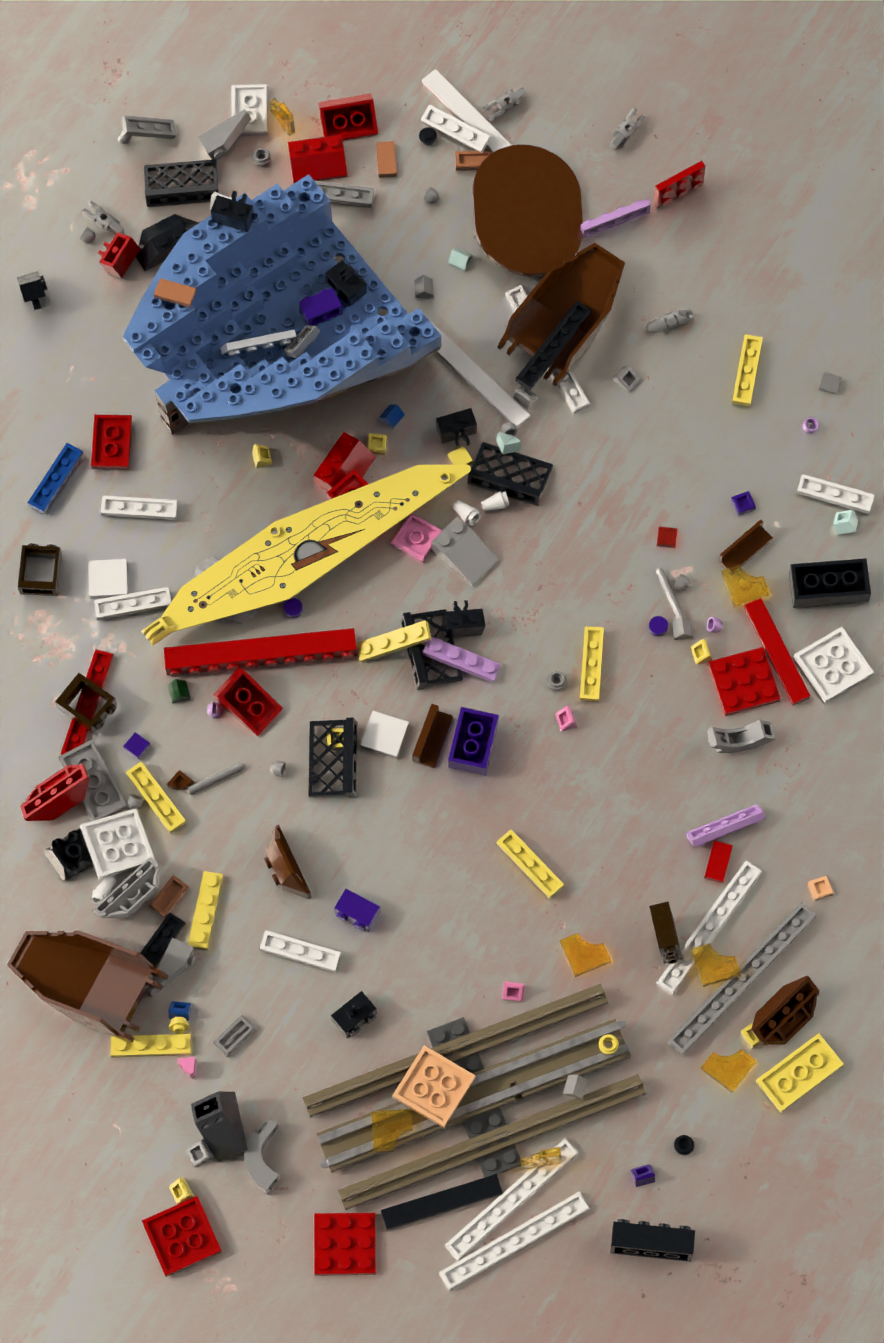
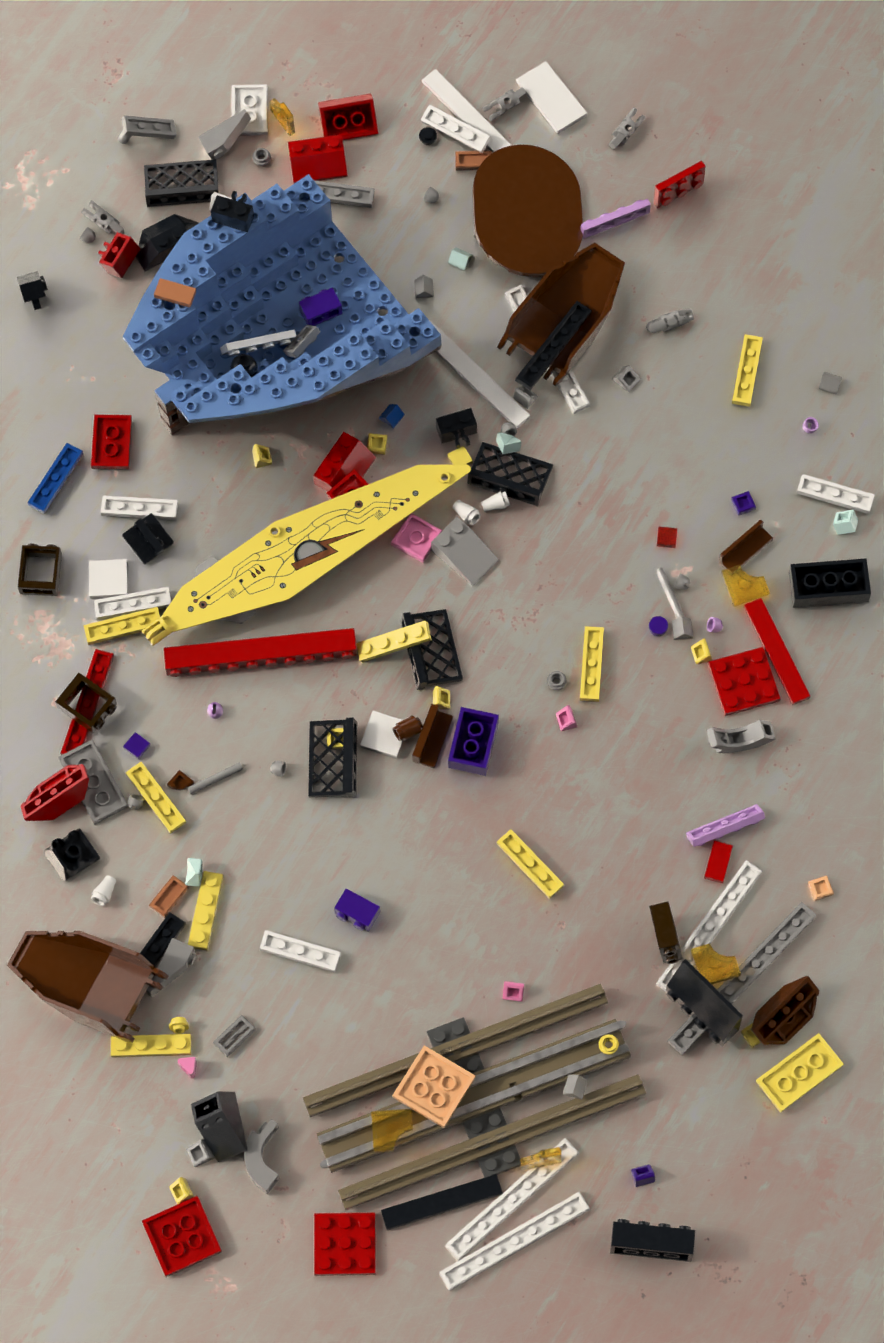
white plate [80,808,155,879] -> none
light grey wedge [92,857,160,918] -> none
dark green slope [167,679,191,704] -> none
blue slope [168,1001,191,1021] -> none
red slope [212,668,283,736] -> none
reddish brown wedge [264,824,312,899] -> none
dark purple tile [284,598,303,618] -> none
black brick [325,260,367,306] -> none
black brick [331,991,377,1038] -> none
nougat tile [376,141,397,178] -> none
lavender plate [422,636,501,683] -> none
black brick [442,600,486,638] -> none
clear yellow tile [559,933,611,977] -> none
black plate [674,1135,694,1155] -> none
clear yellow tile [700,1049,757,1093] -> none
white plate [793,627,874,703] -> none
none -> light yellow plate [83,607,160,645]
none -> black bracket [122,513,174,565]
none -> light aqua slope [185,858,203,887]
none -> black piece [230,354,258,378]
none -> reddish brown brick [393,715,423,741]
none -> light yellow slope [433,686,450,709]
none -> white tile [516,61,587,134]
none -> black slope [666,959,743,1046]

